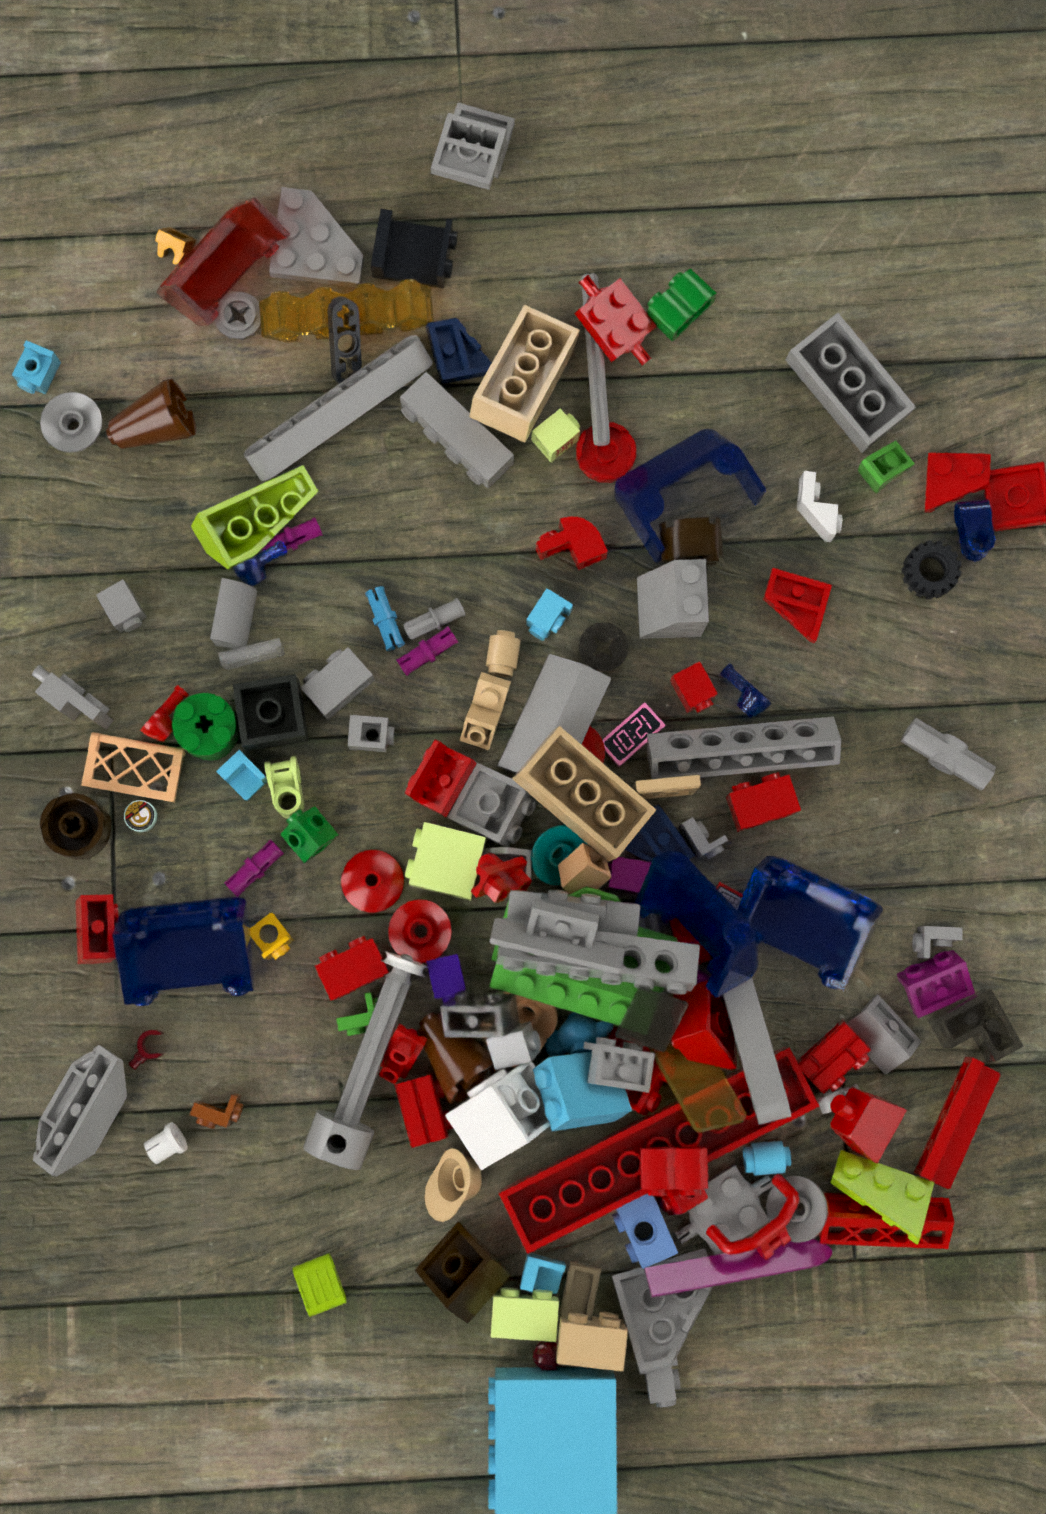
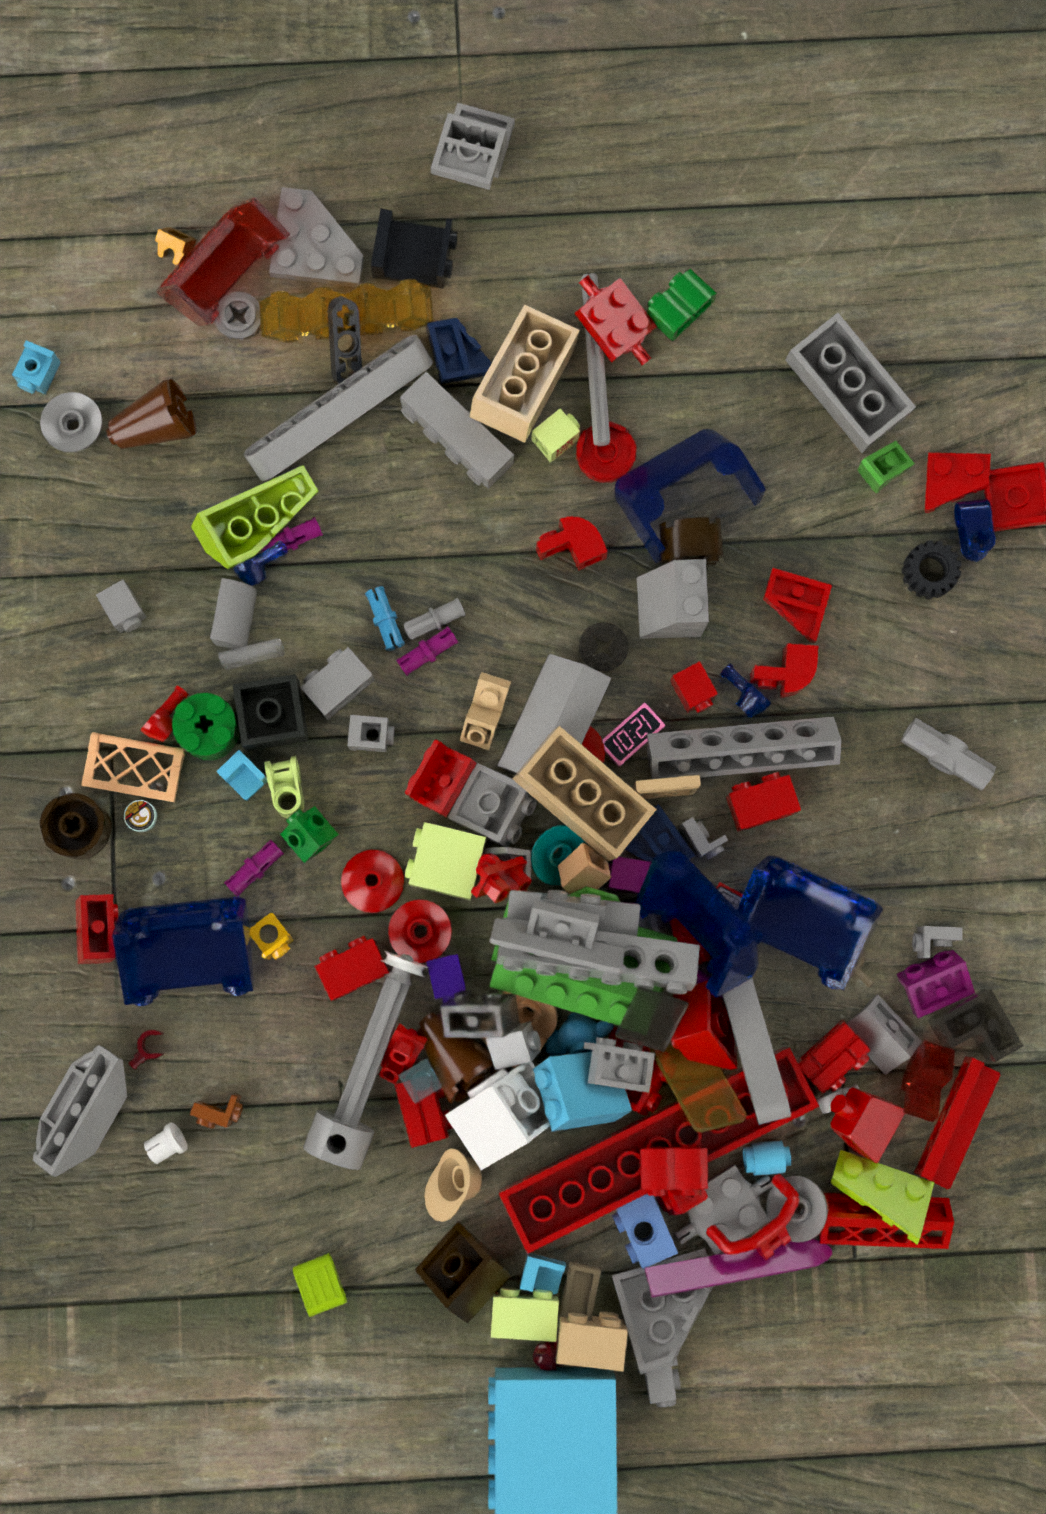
light grey plate [32,665,114,730] -> none
bright green bracket [337,992,378,1036] -> none
tan brick [486,630,521,678] -> none
medium azure brick [526,588,573,641] -> none
white slope [797,471,842,542] -> none
none -> clear light blue plate [398,1059,443,1104]
none -> red brick [750,643,819,698]
none -> clear red brick [901,1040,955,1122]

